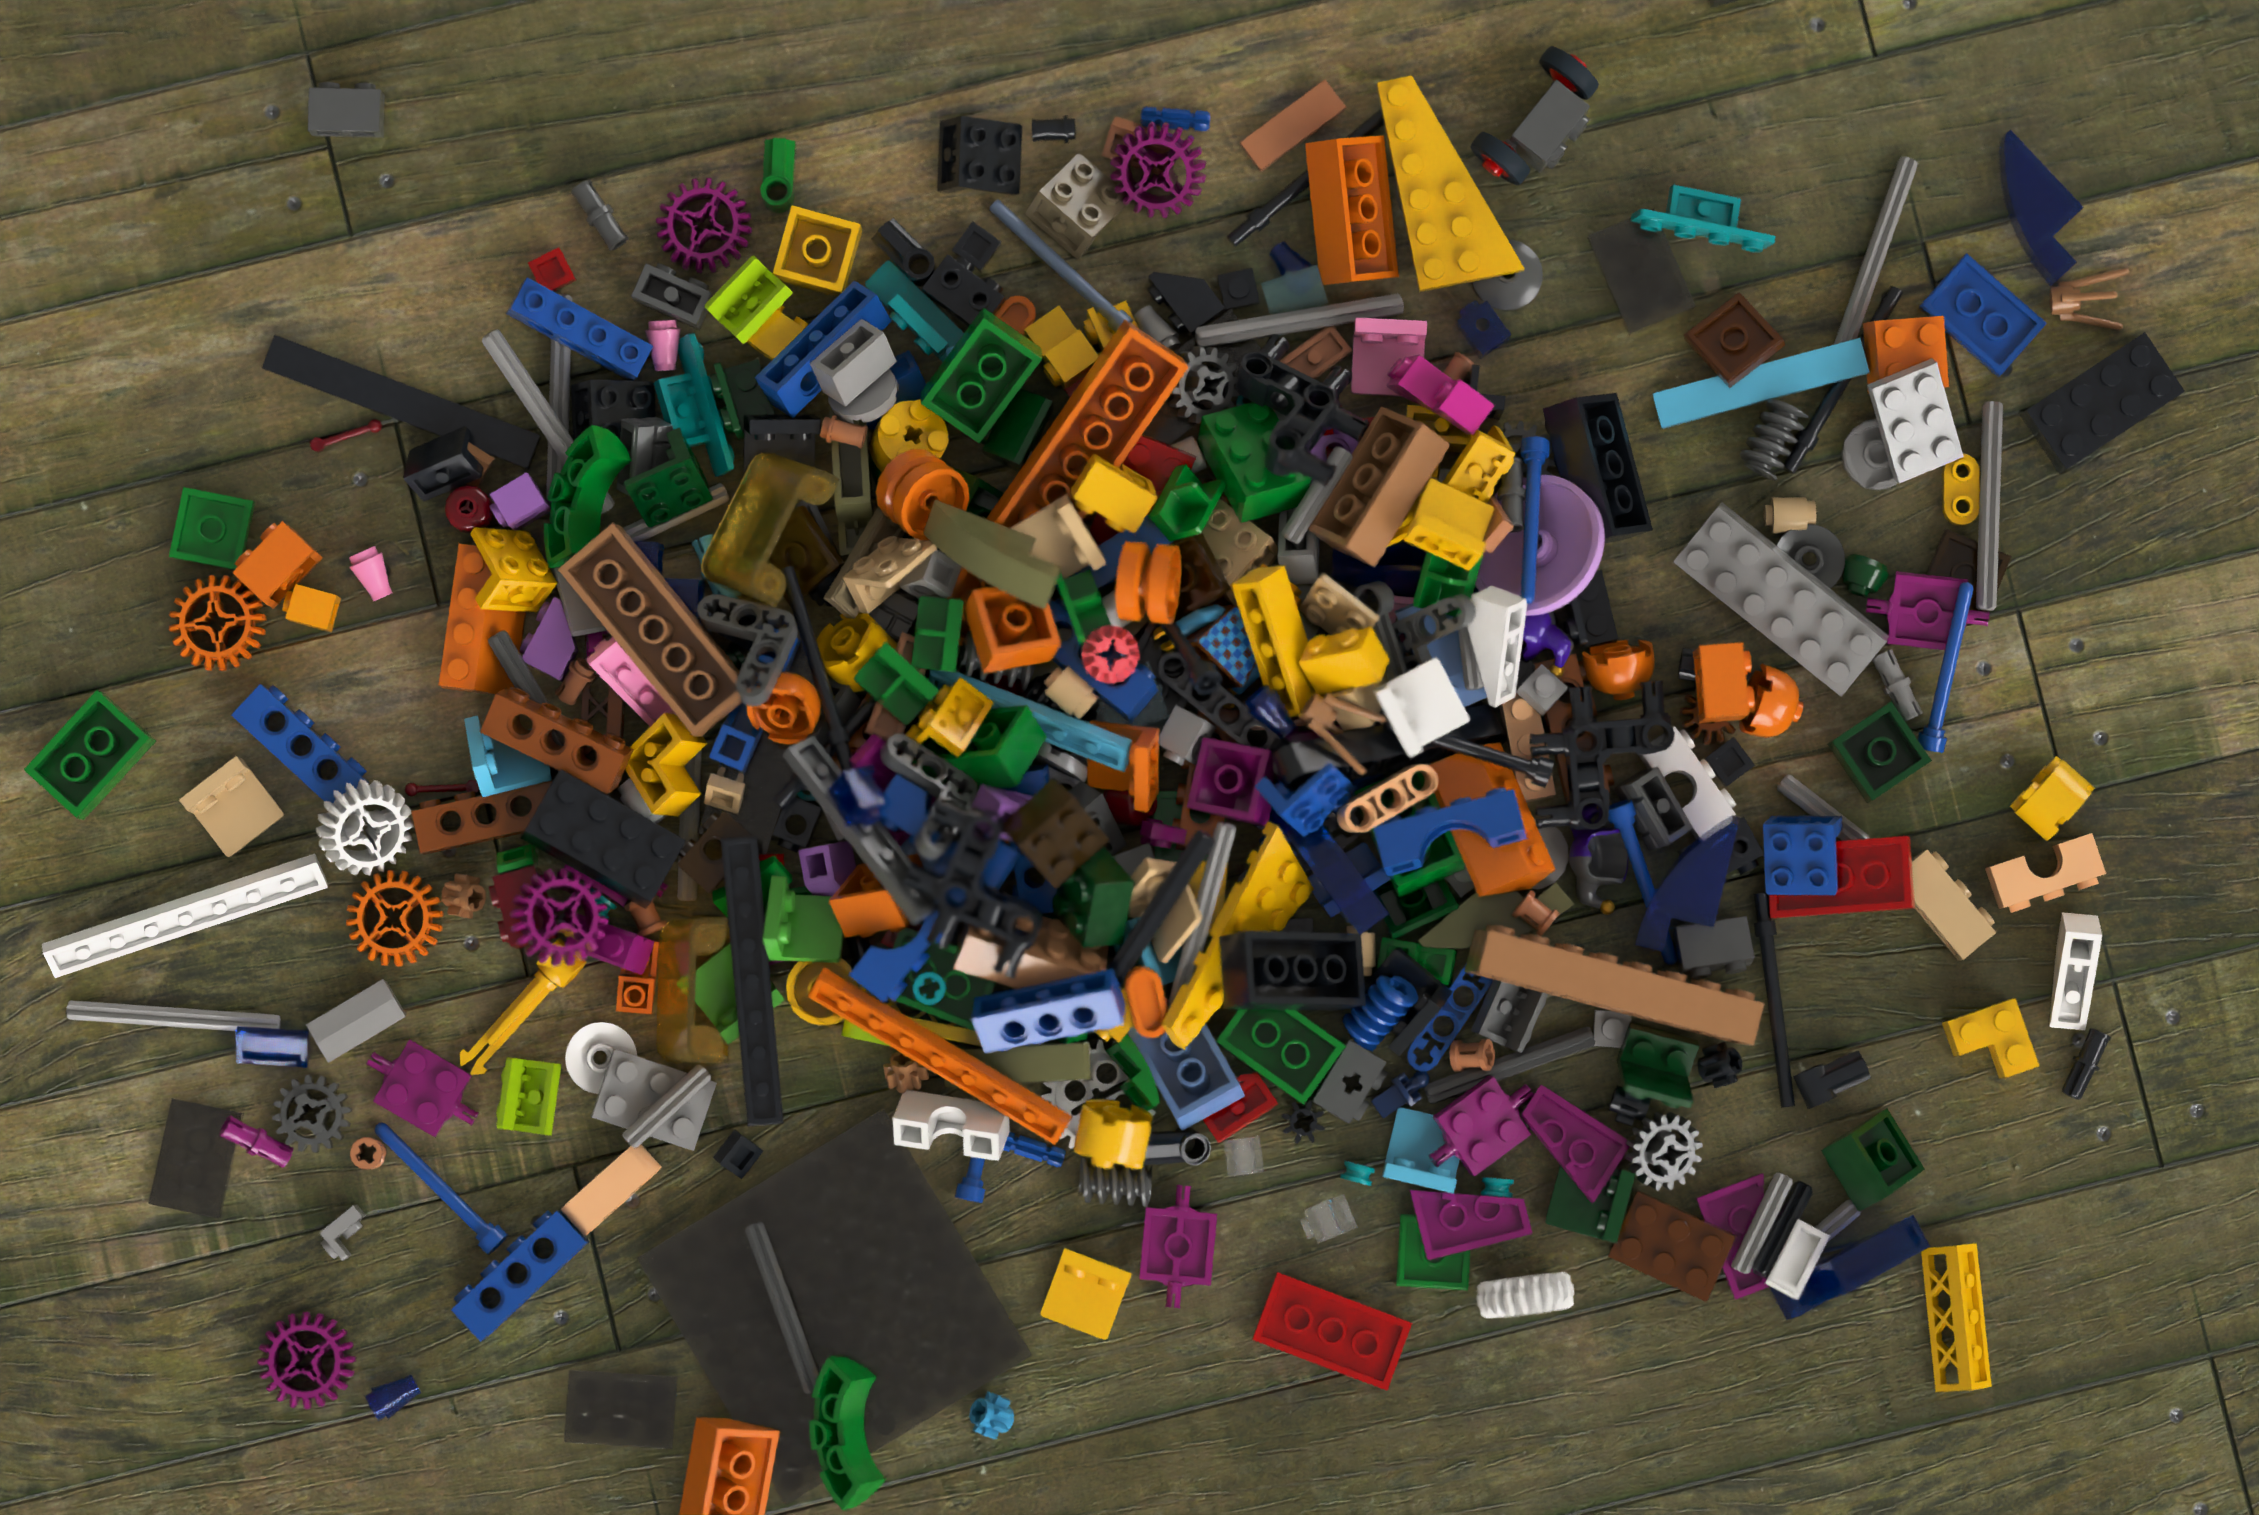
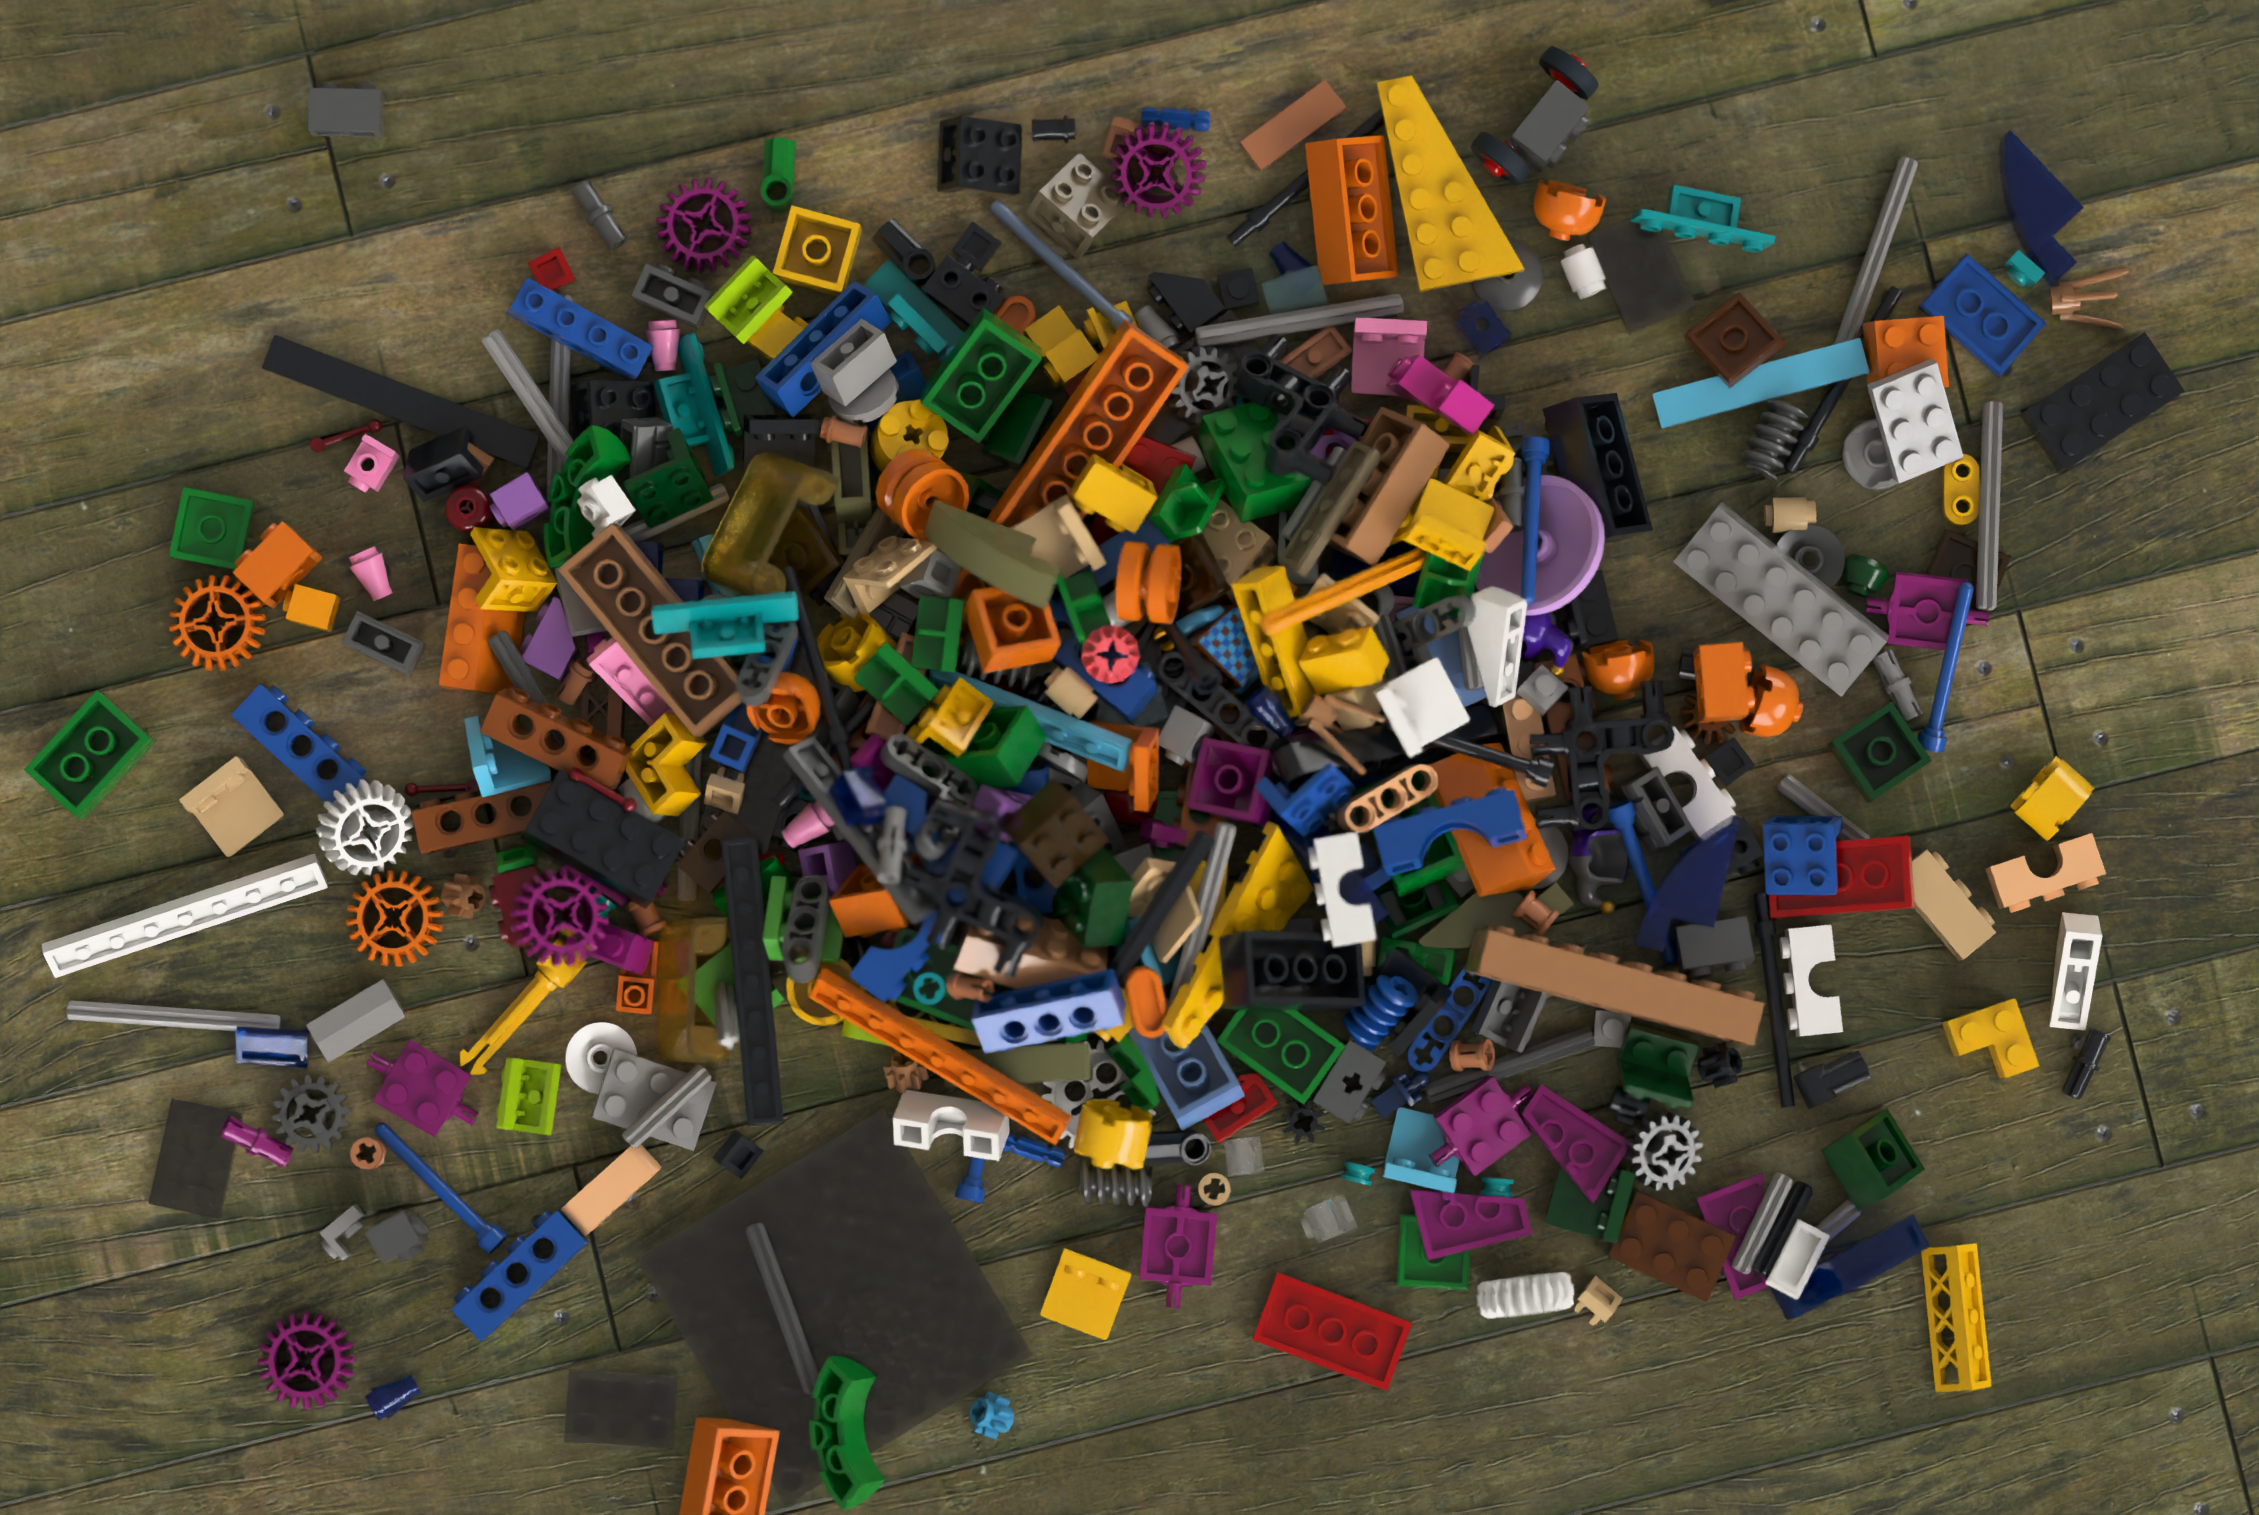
none -> dark grey brick [342,611,426,676]
none -> bright pink brick [344,434,400,493]
none -> dark grey brick [365,1210,430,1264]
none -> dark red hinge [568,767,637,811]
none -> white brick [577,475,636,538]
none -> teal bracket [651,592,799,659]
none -> light grey axle [714,981,739,1049]
none -> bright pink cone [781,801,835,849]
none -> dark grey beam [782,875,831,983]
none -> light grey pin [877,807,907,883]
none -> nougat pin [946,971,994,1003]
none -> tan bush [1198,1173,1231,1206]
none -> light orange axle [1260,547,1427,635]
none -> dark tan tile [1278,440,1383,577]
none -> white arch [1308,832,1376,947]
none -> orange cylinder [1533,179,1606,241]
none -> white brick [1560,244,1606,300]
none -> tan tile [1575,1275,1623,1325]
none -> white arch [1780,925,1843,1037]
none -> teal plate [2004,250,2045,289]

